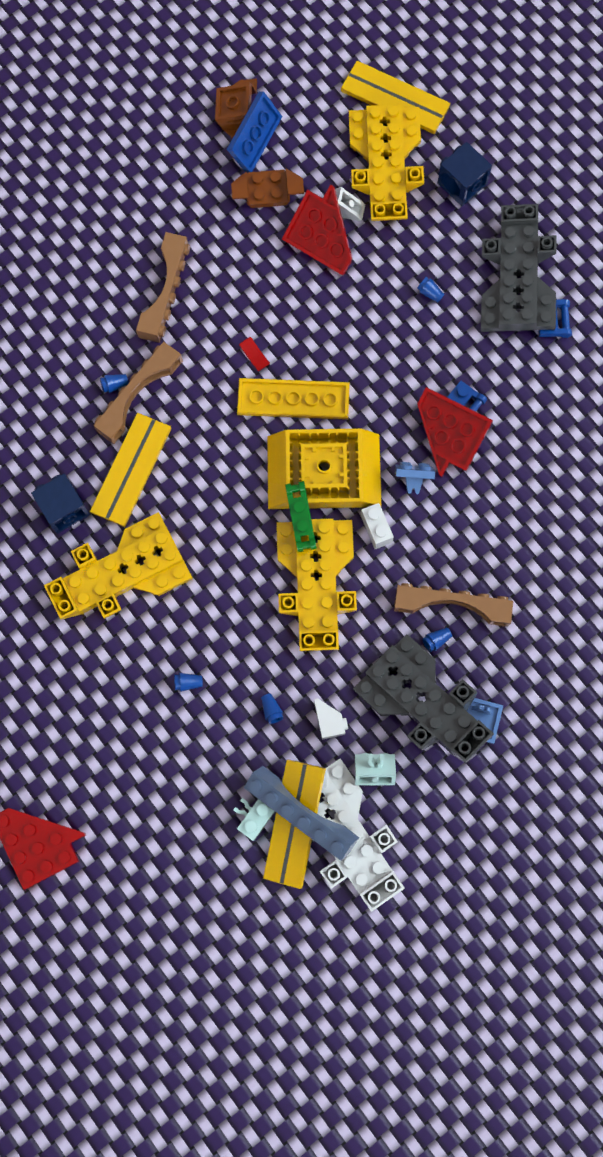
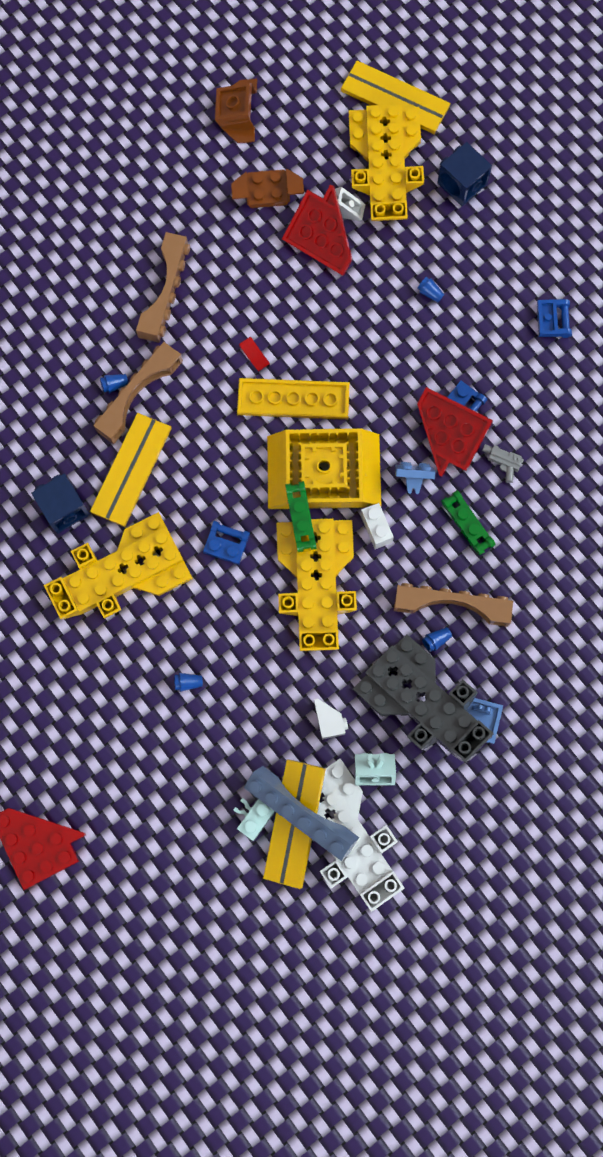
blue plate [227,91,283,173] -> none
blue cone [261,693,283,724] -> none
dark grey piece [481,204,557,332] -> none
none -> blue plate [203,521,250,565]
none -> green plate [441,490,496,556]
none -> light grey piece [482,444,524,483]

